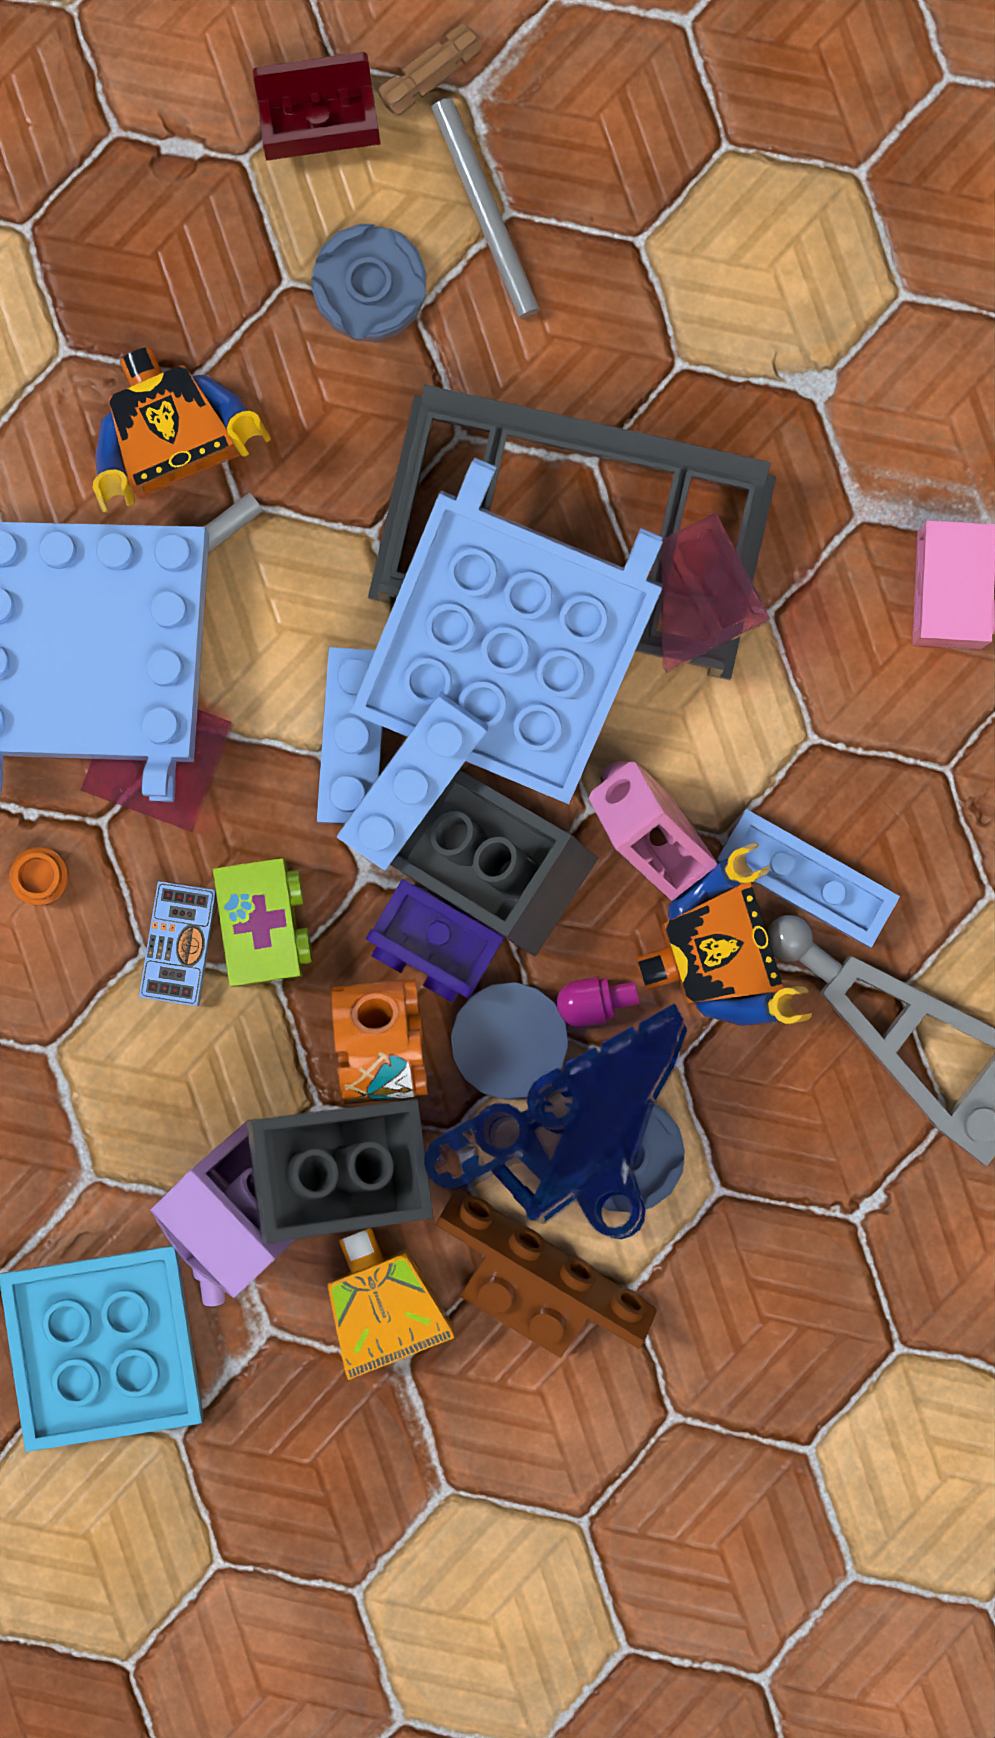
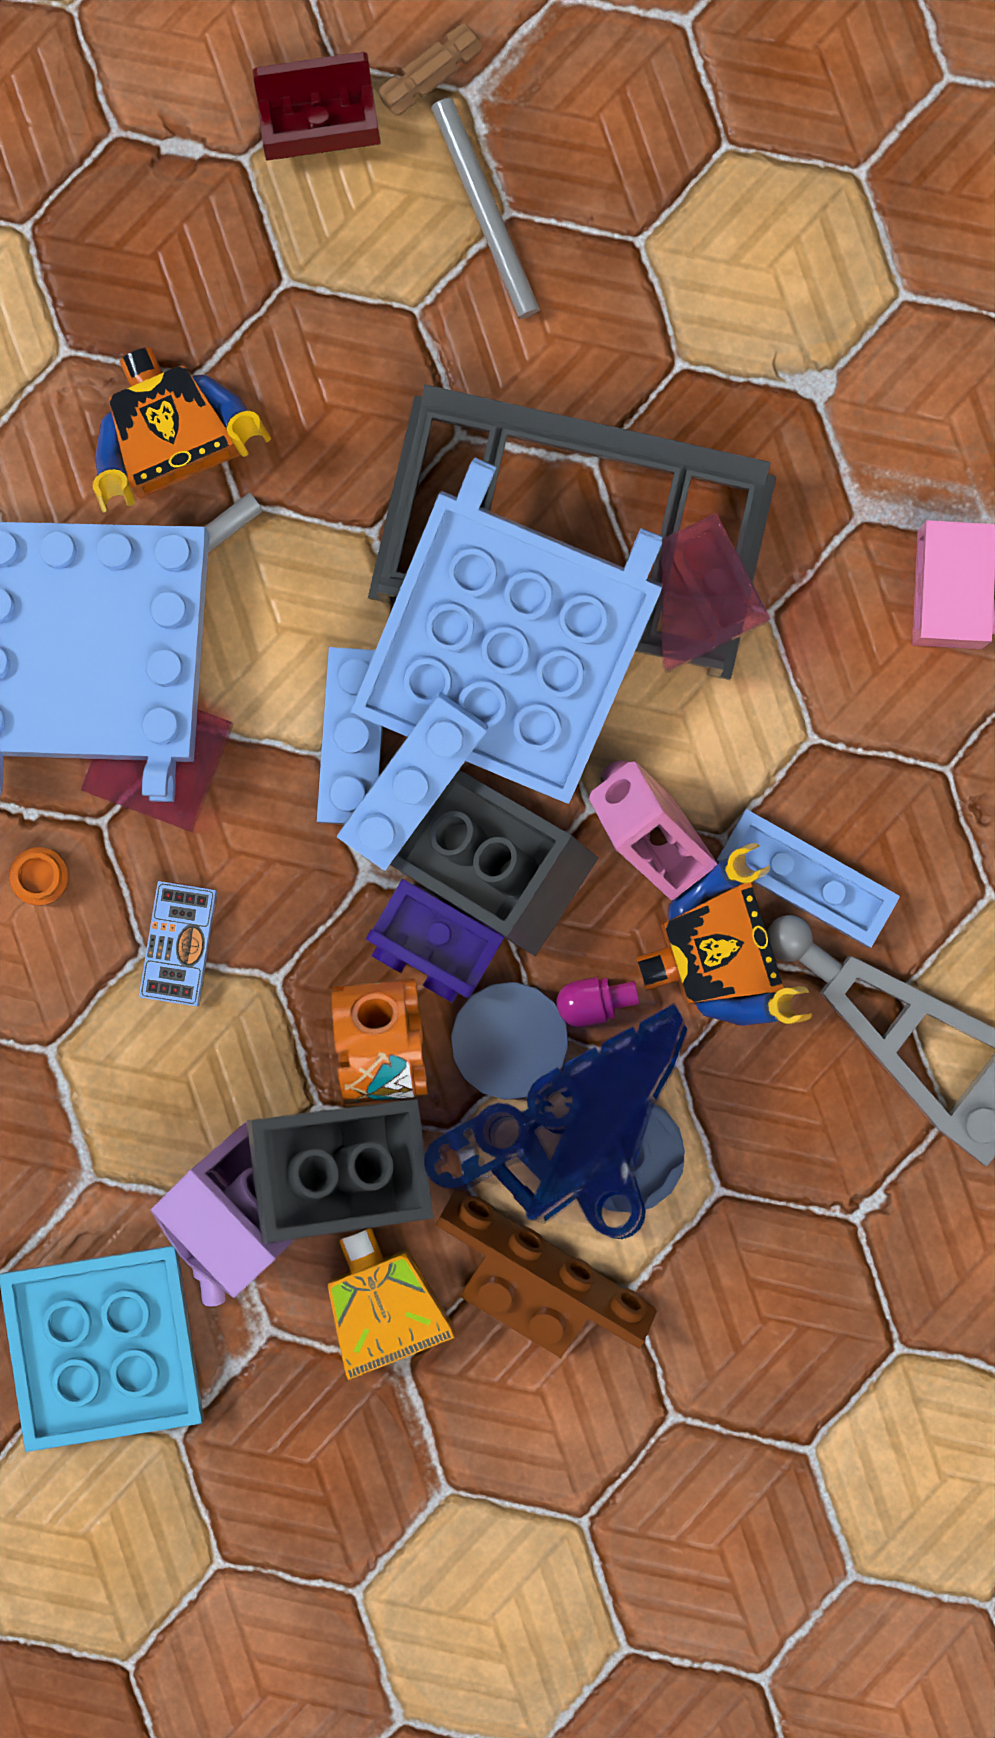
lime brick [213,858,313,987] -> none
sand blue tile [311,224,427,342] -> none

